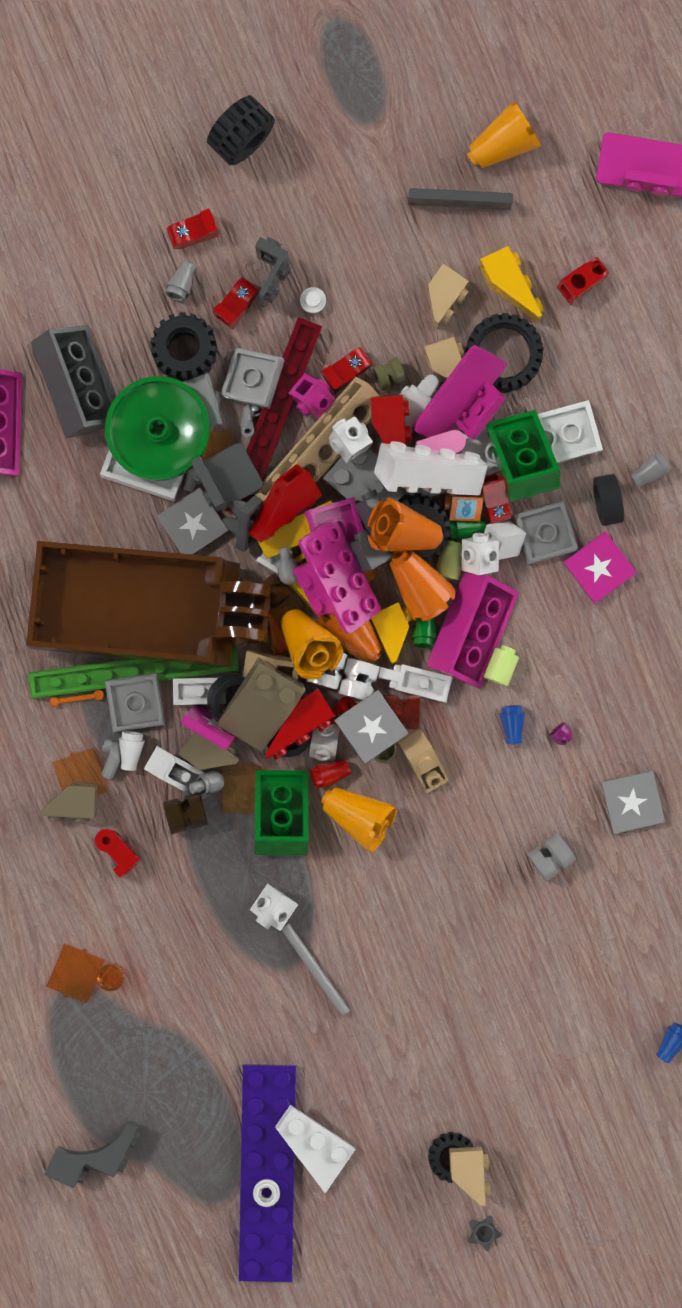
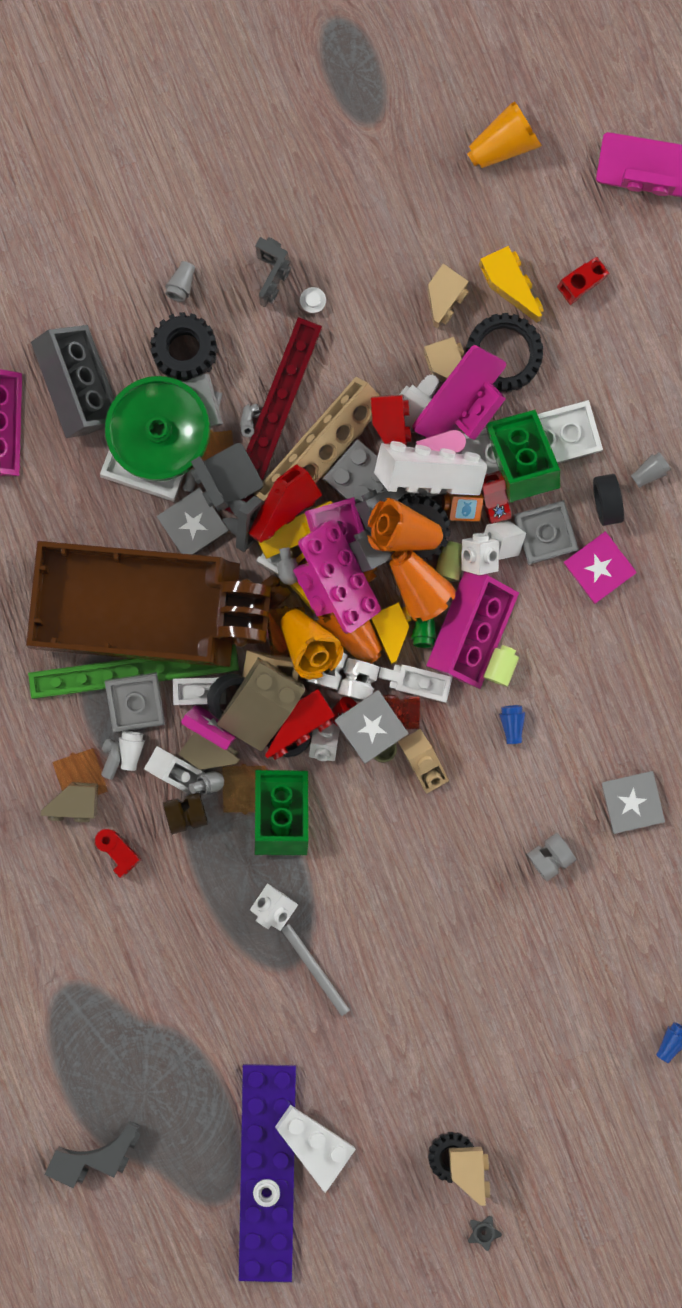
clear orange piece [46,943,105,1003] -> none
orange hinge [49,690,104,707] -> none
clear orange wheel [97,963,126,991] -> none
red leg [166,208,219,249] -> none
black tyre [207,95,275,166] -> none
red leg [213,277,260,330] -> none
light grey tile [220,347,284,409] -> none
dark pink brick [289,373,336,419] -> none
red cone [310,760,351,789] -> none
red leg [321,347,373,394] -> none
light orange cone [321,787,397,852] -> none
white brick [328,416,373,464] -> none
olive wheel [373,357,406,391] -> none
dark grey tile [408,188,513,210] -> none
green cone [448,518,486,542] -> none
magenta hinge [549,722,573,745] -> none

